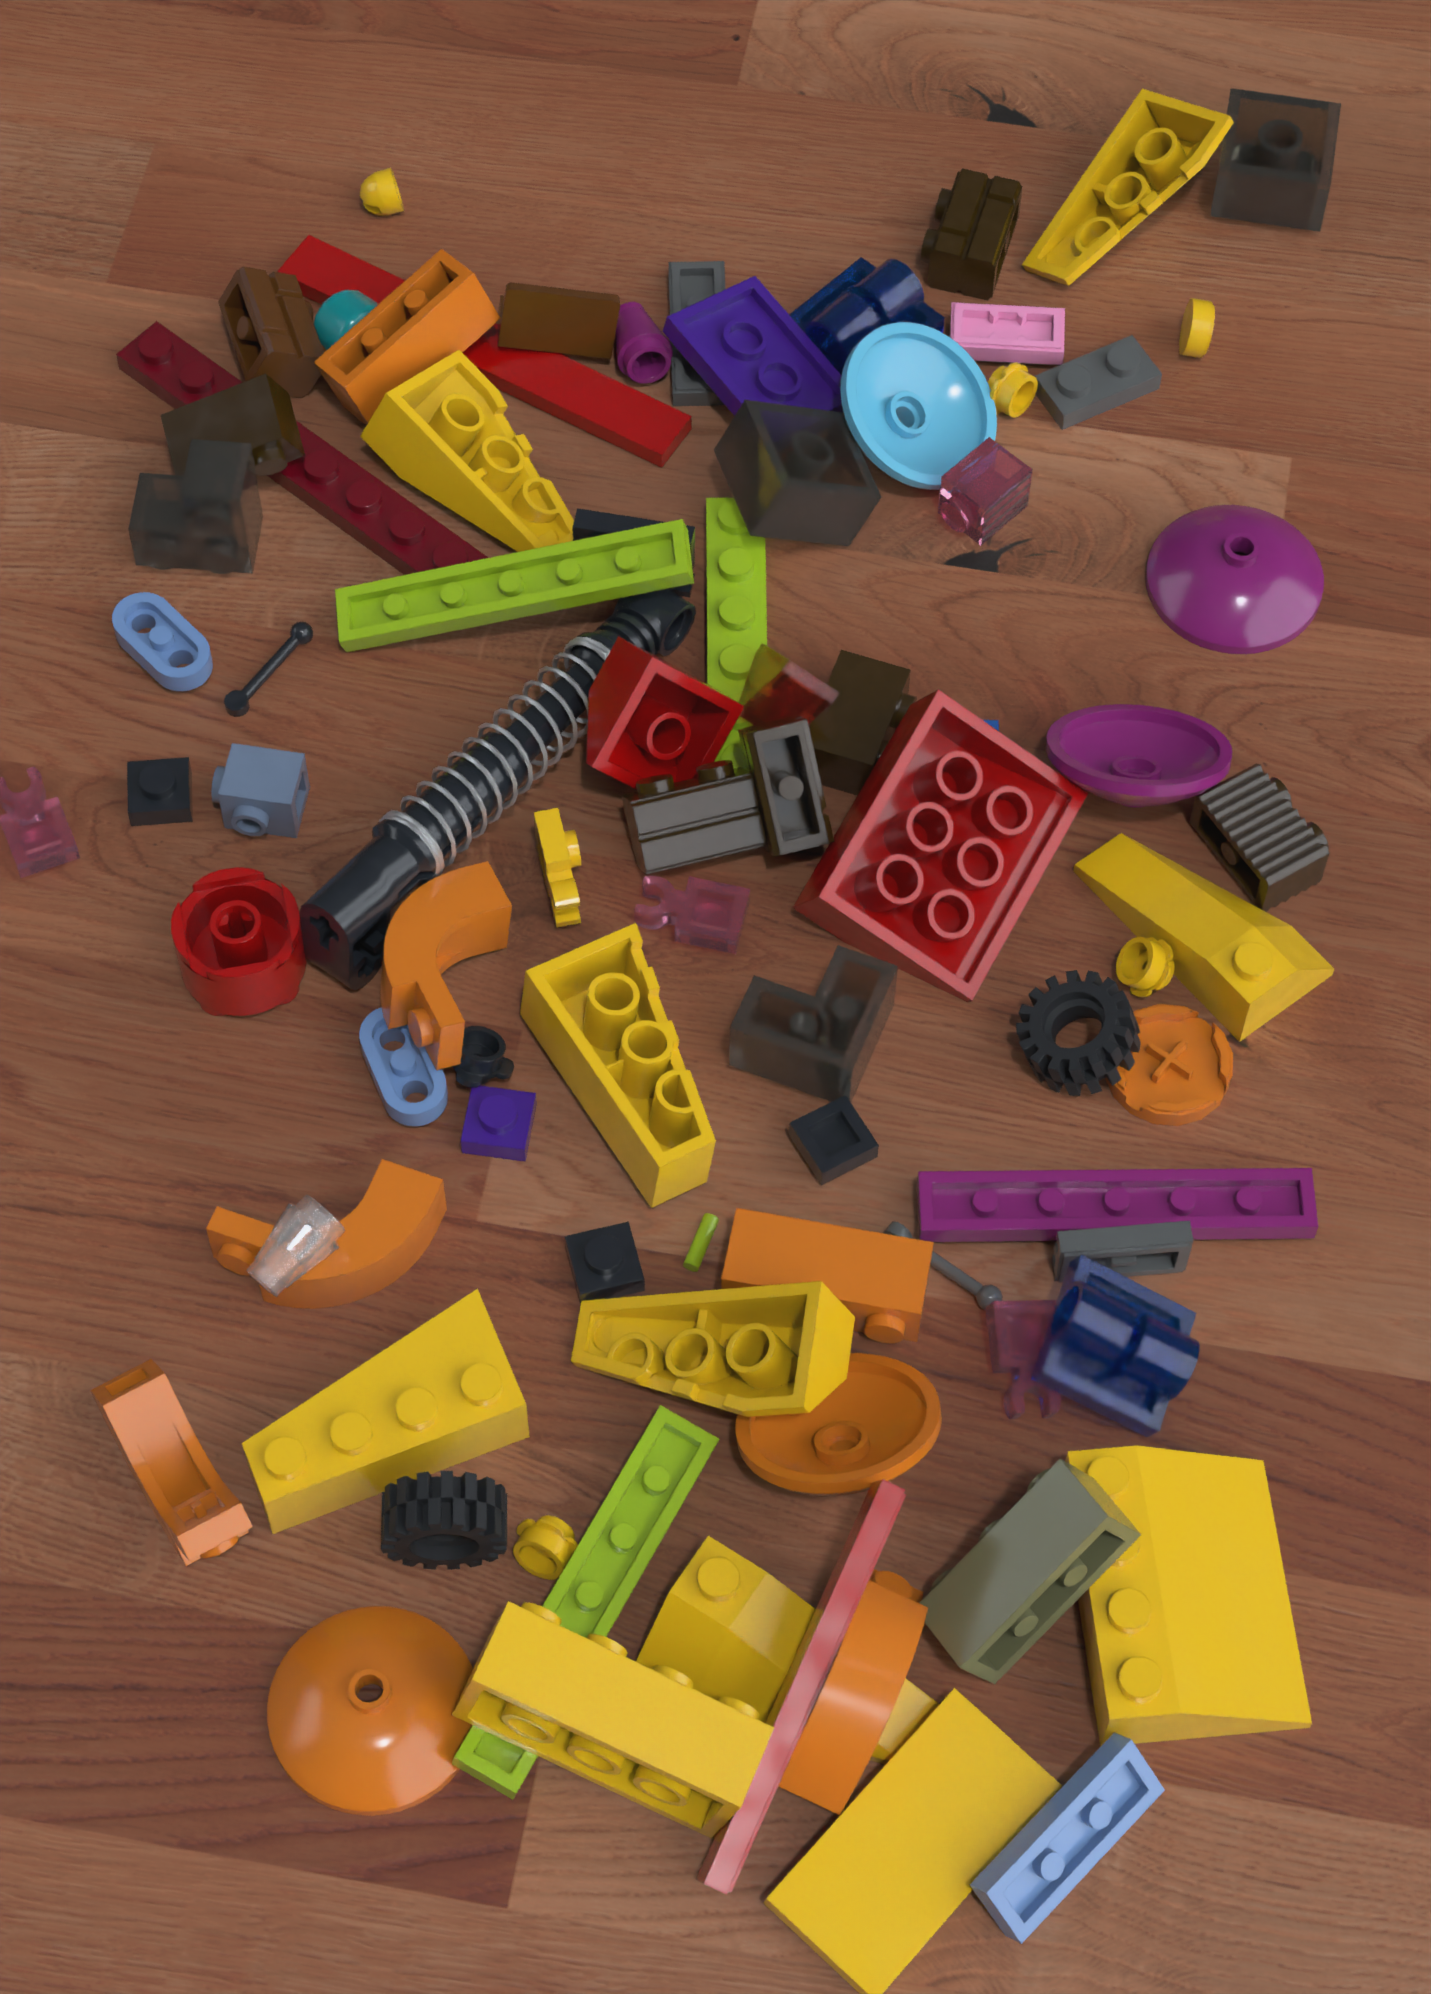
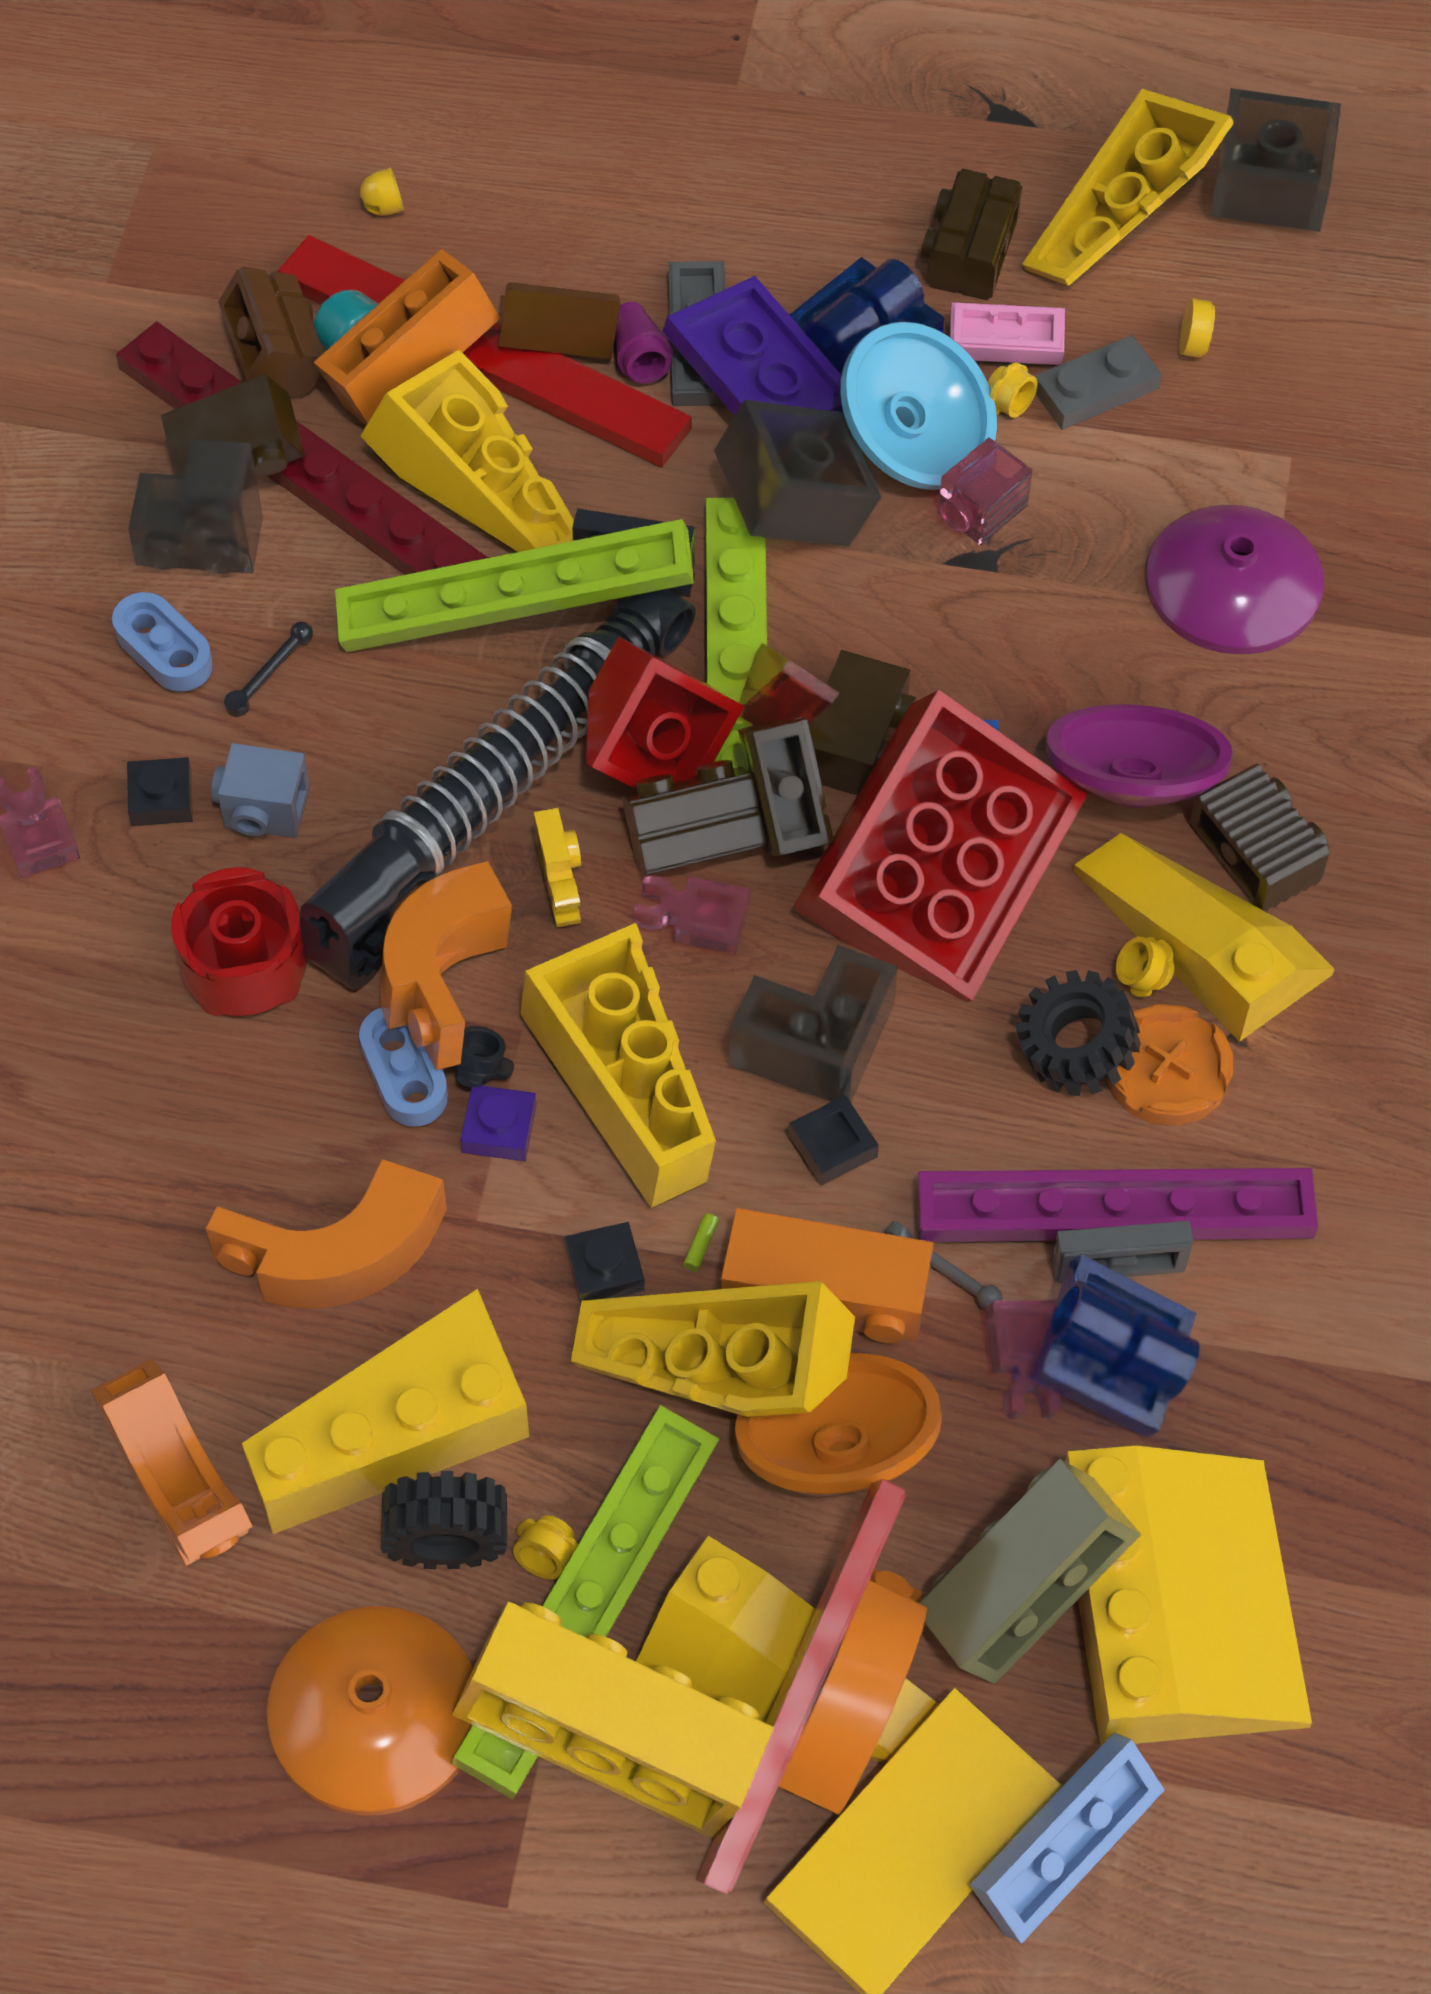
clear cone [247,1195,346,1297] -> none

